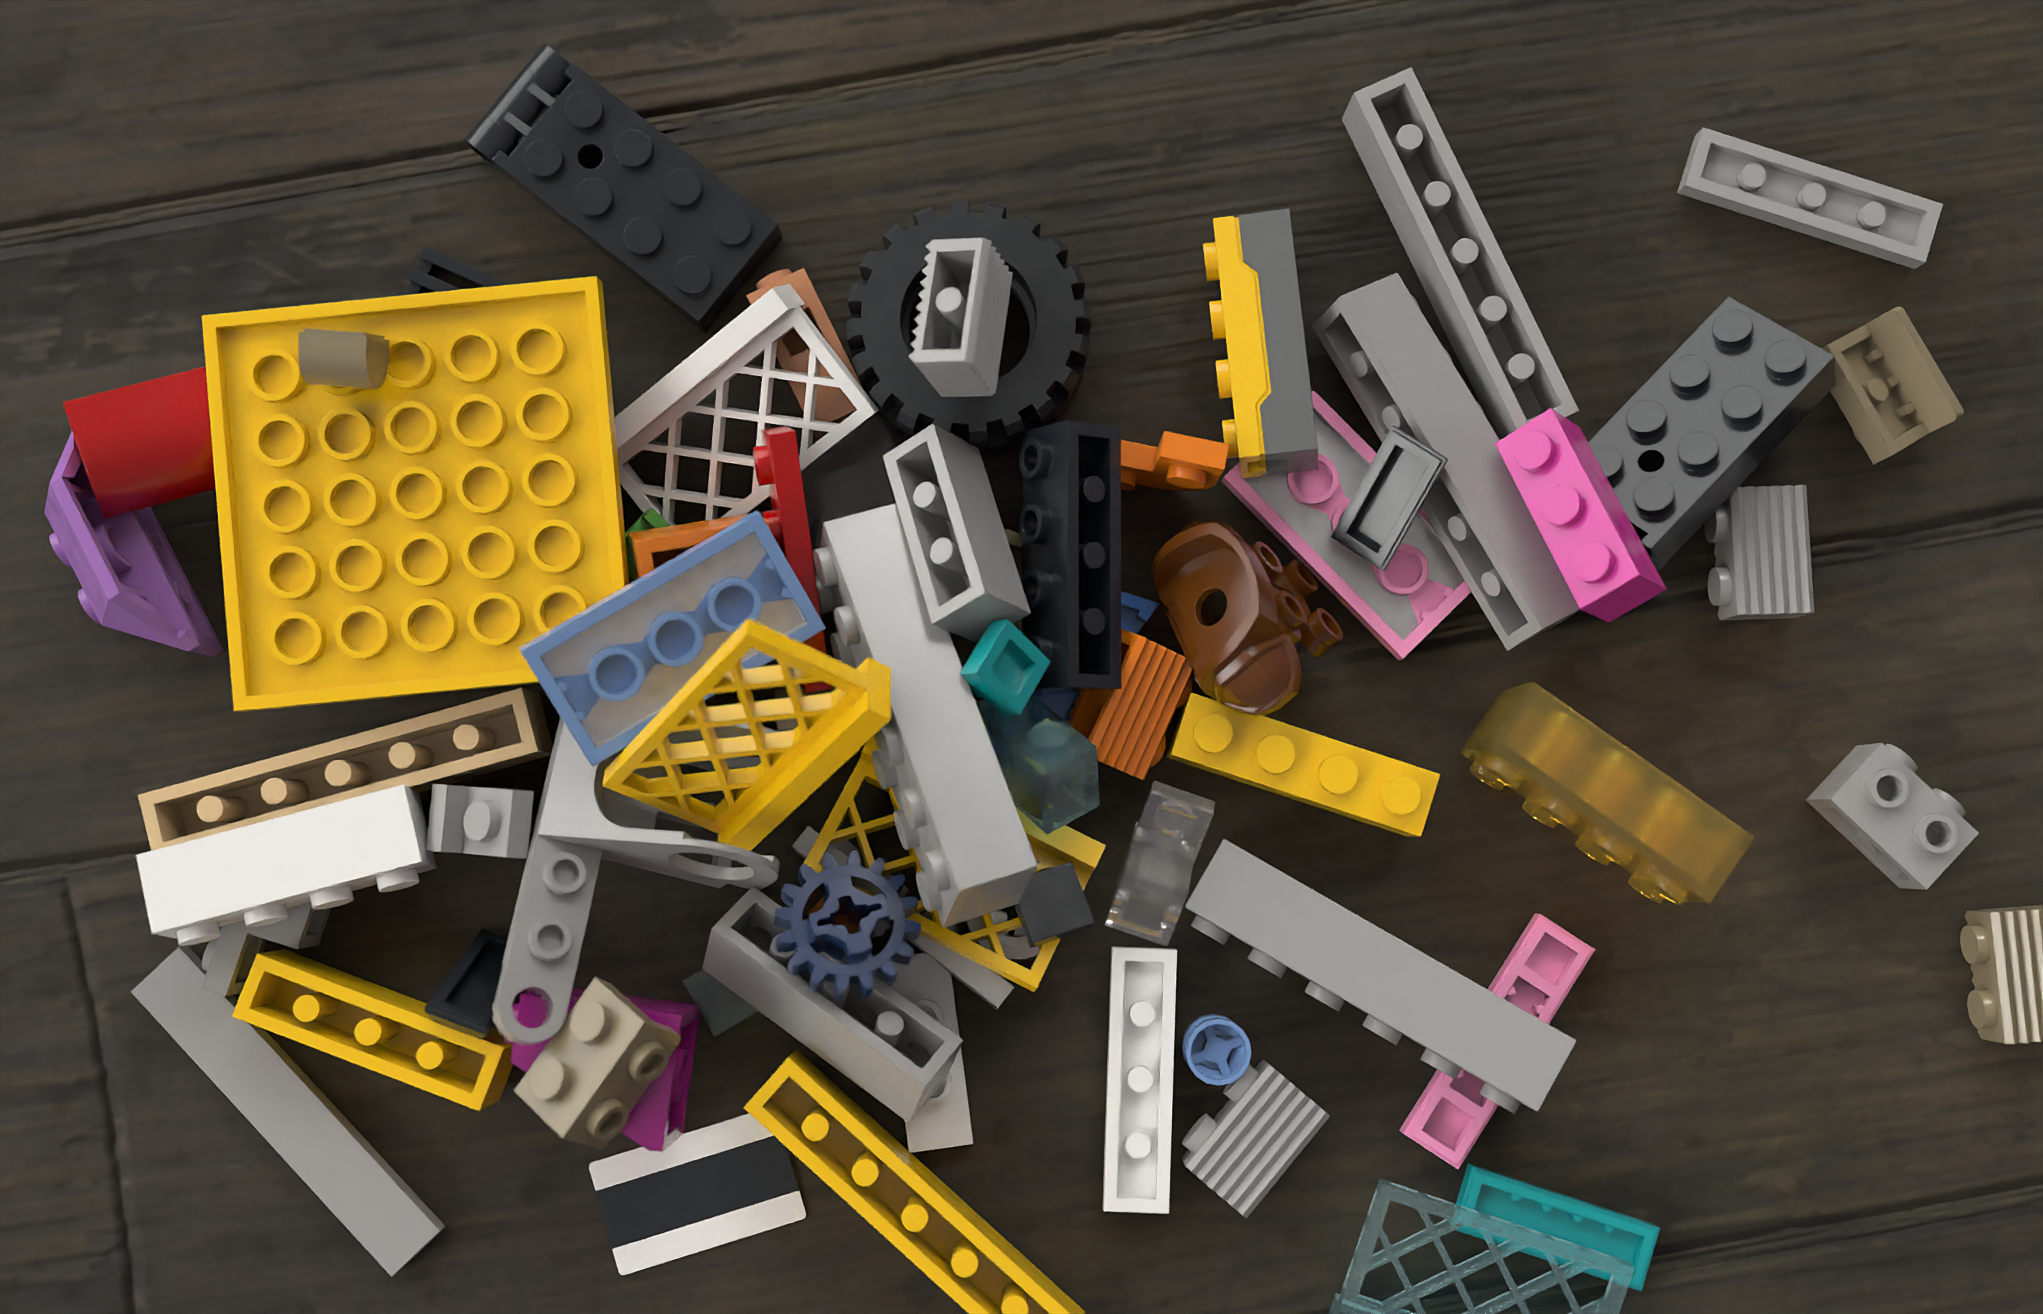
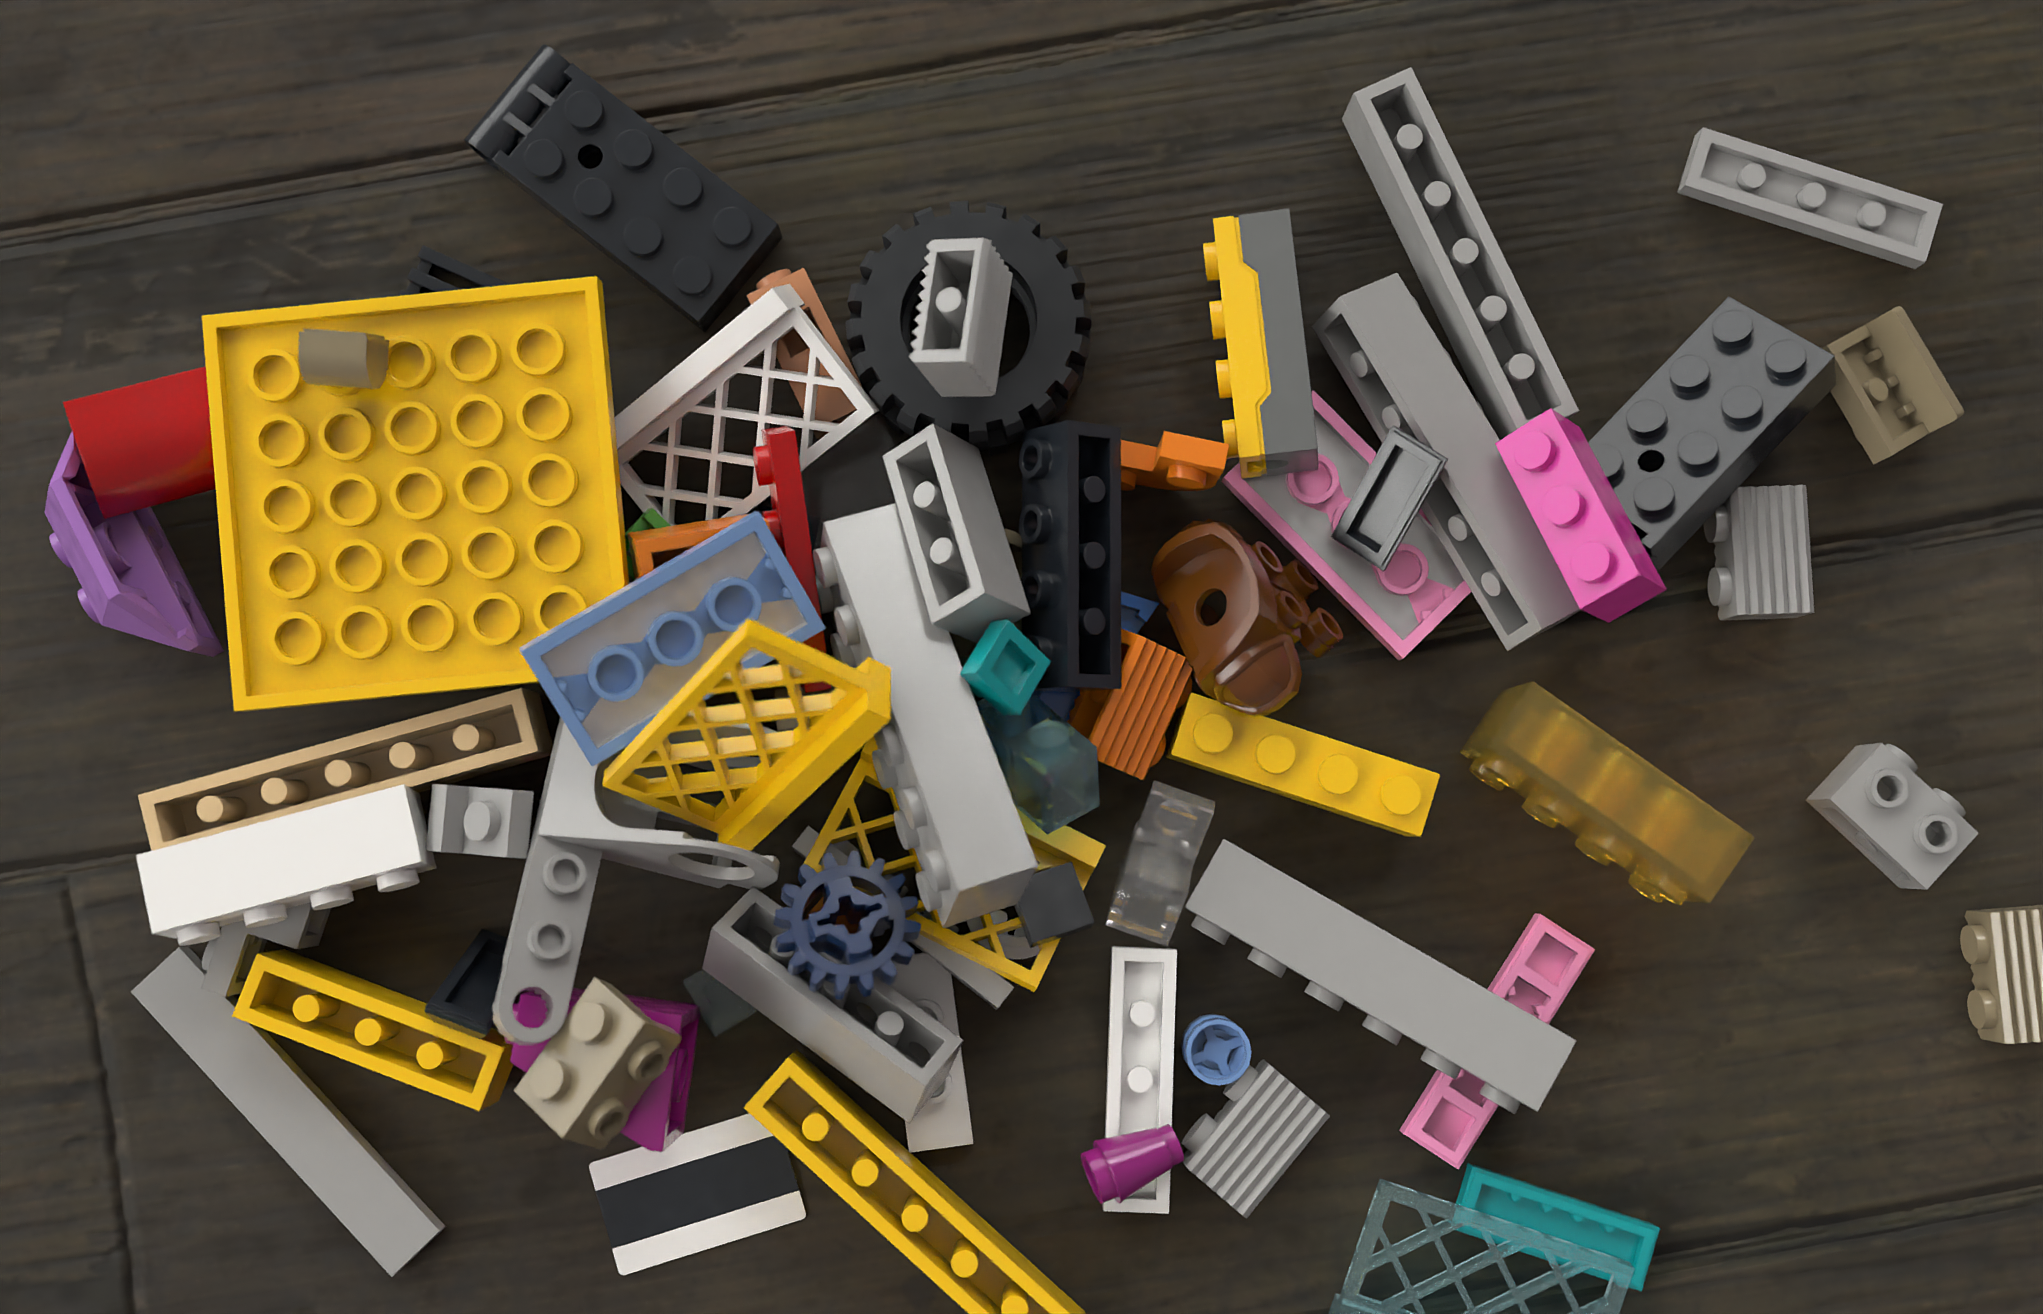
none -> magenta cone [1081,1124,1184,1204]

